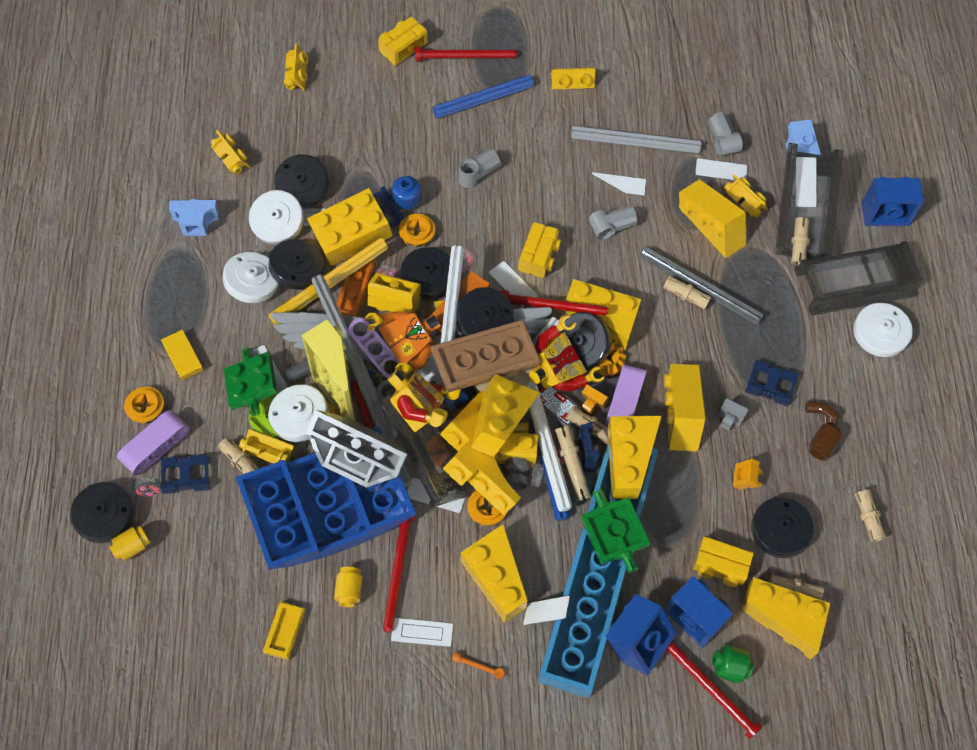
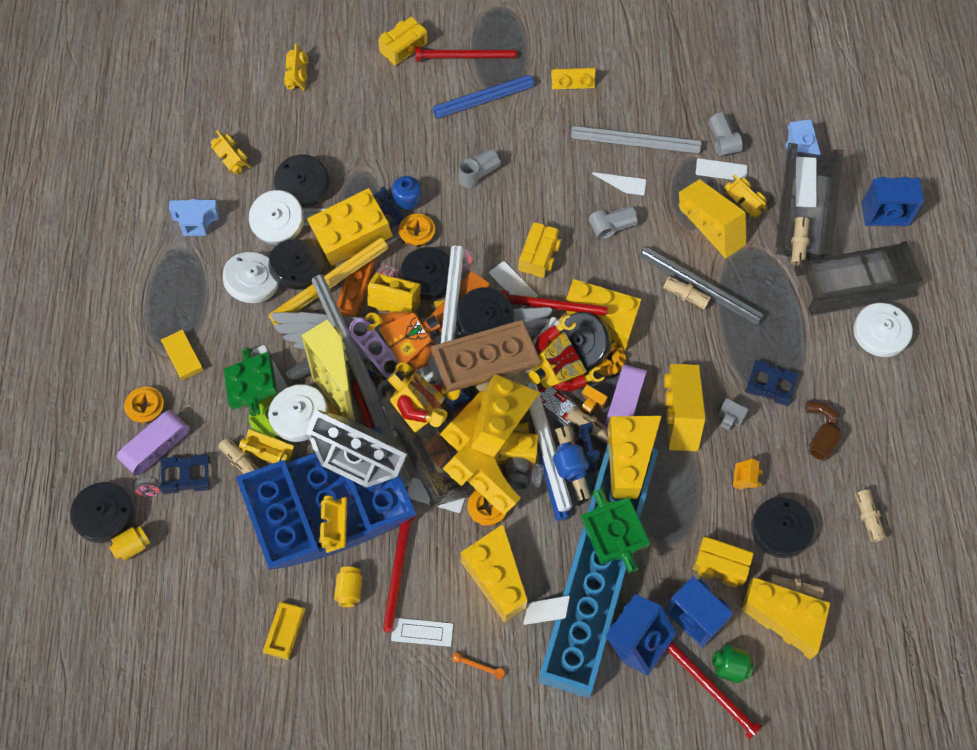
none -> yellow hinge [319,496,347,553]
none -> blue head [552,442,589,482]

